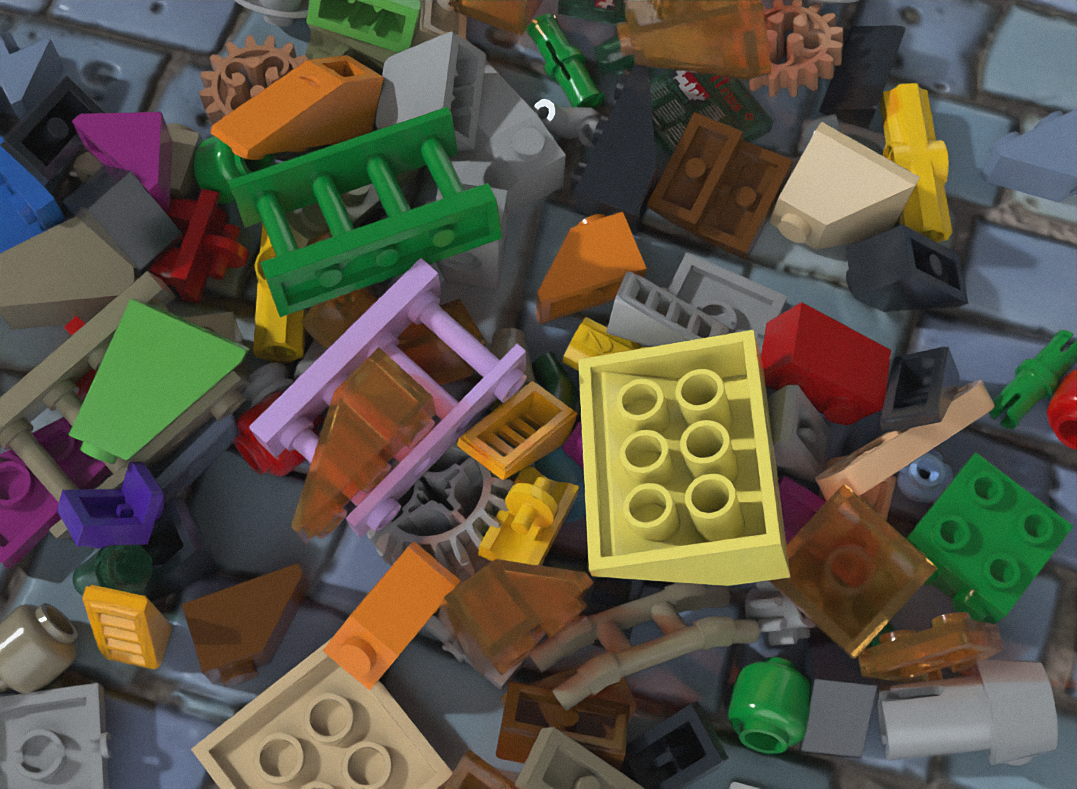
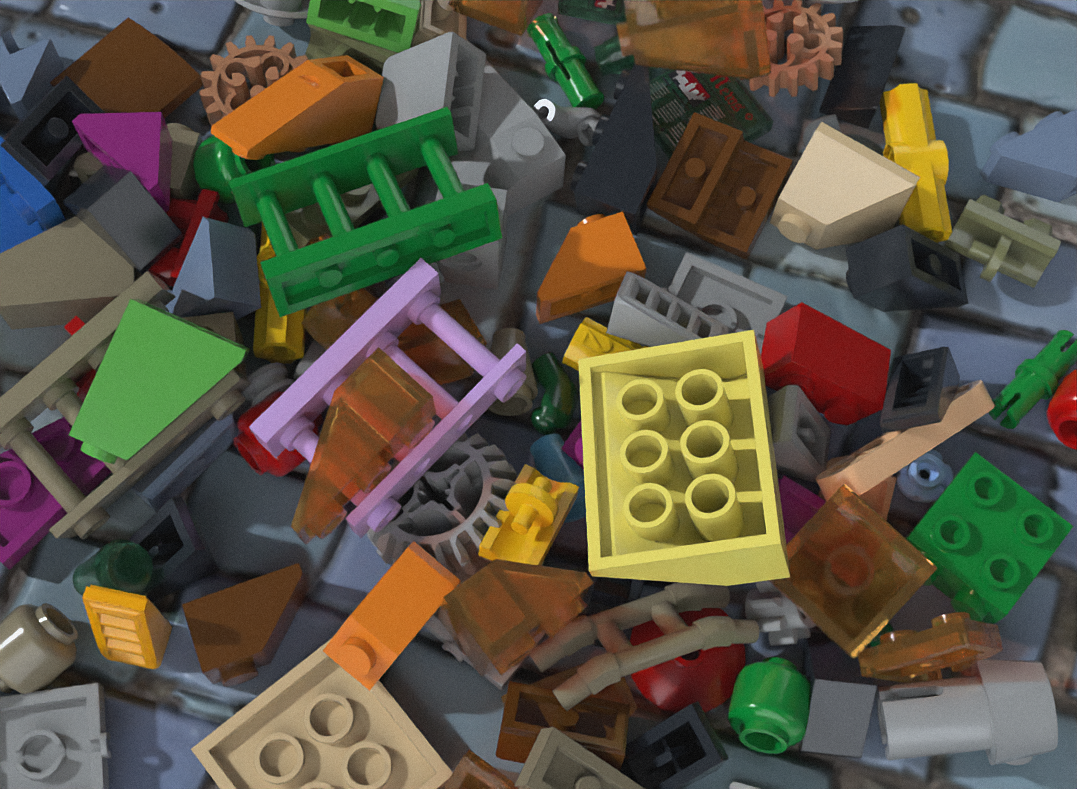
dark purple bracket [57,461,164,548] -> none
light orange slope [457,381,578,480] -> none
none -> reddish brown slope [49,17,203,119]
none -> sand blue slope [166,217,261,320]
none -> red dish [630,608,745,714]
none -> olive hips [945,195,1061,288]

